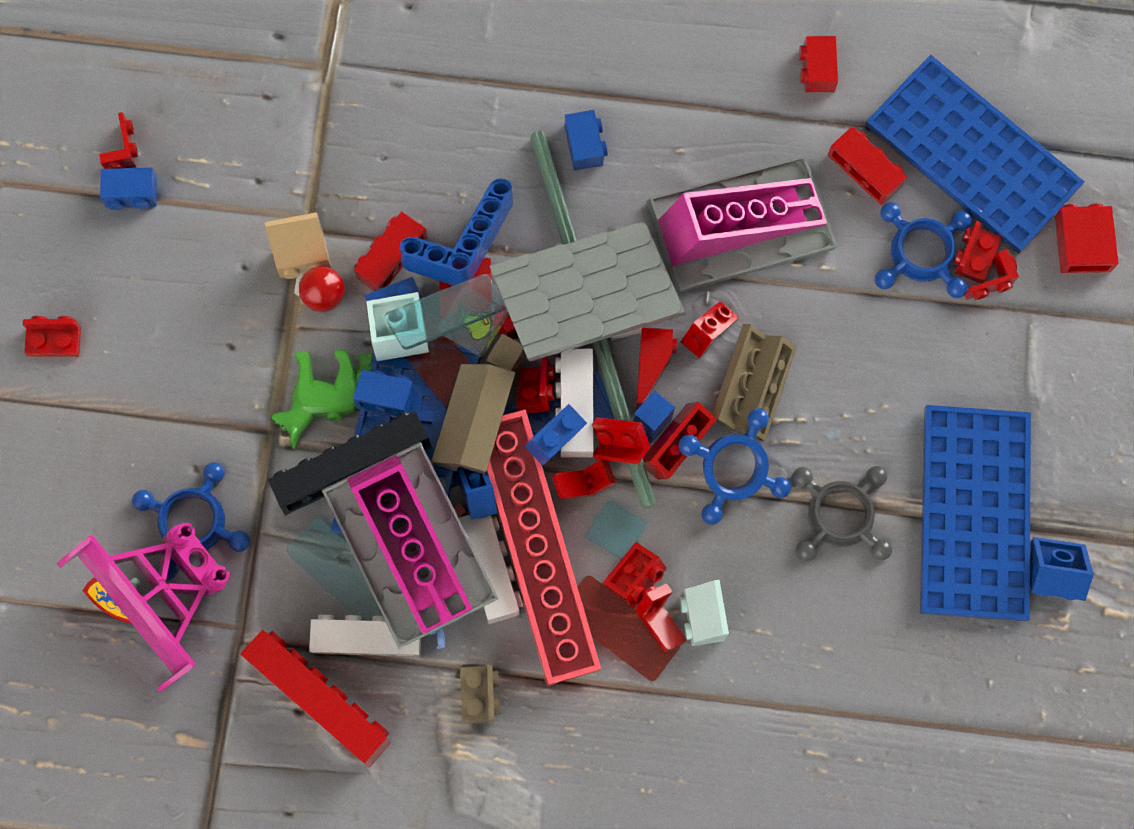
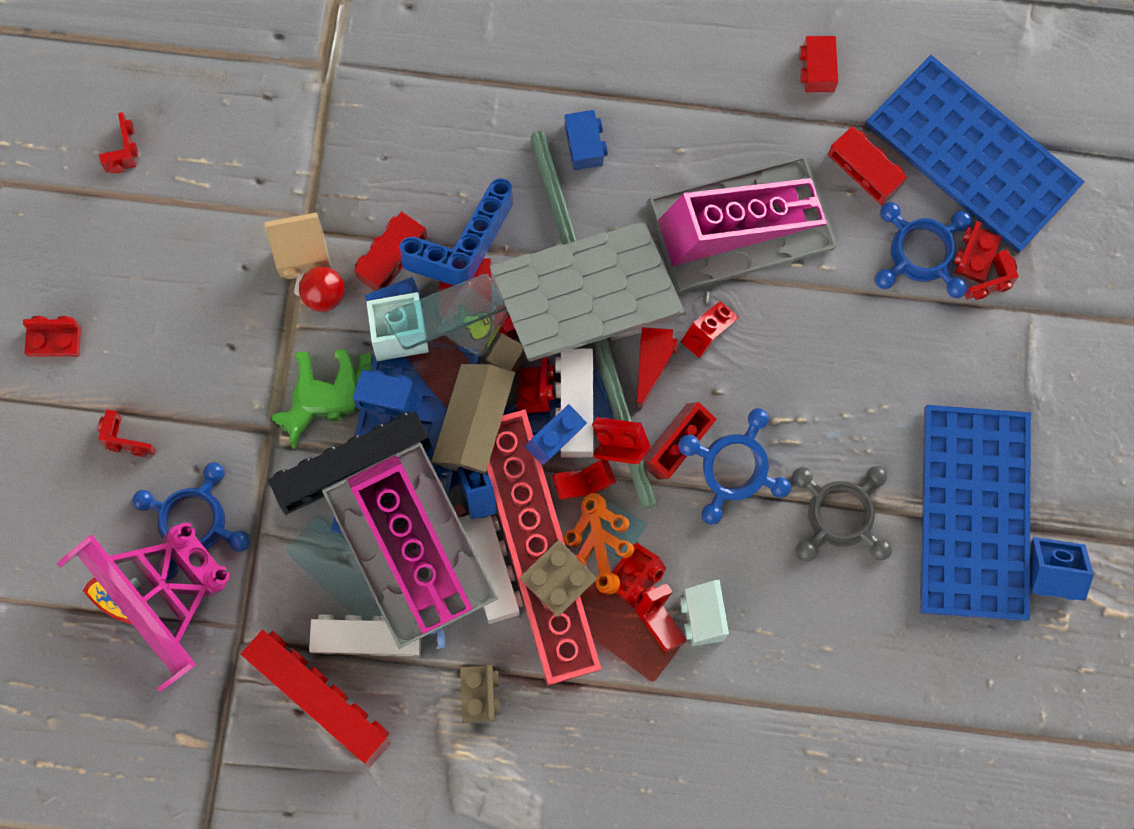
blue brick [100,167,157,210] -> none
blue brick [632,391,675,443] -> none
dark tan slope [712,324,797,441] -> none
red brick [1055,203,1119,273] -> none
none -> red bracket [98,409,156,457]
none -> dark tan plate [519,540,597,618]
none -> orange plant [564,493,634,595]

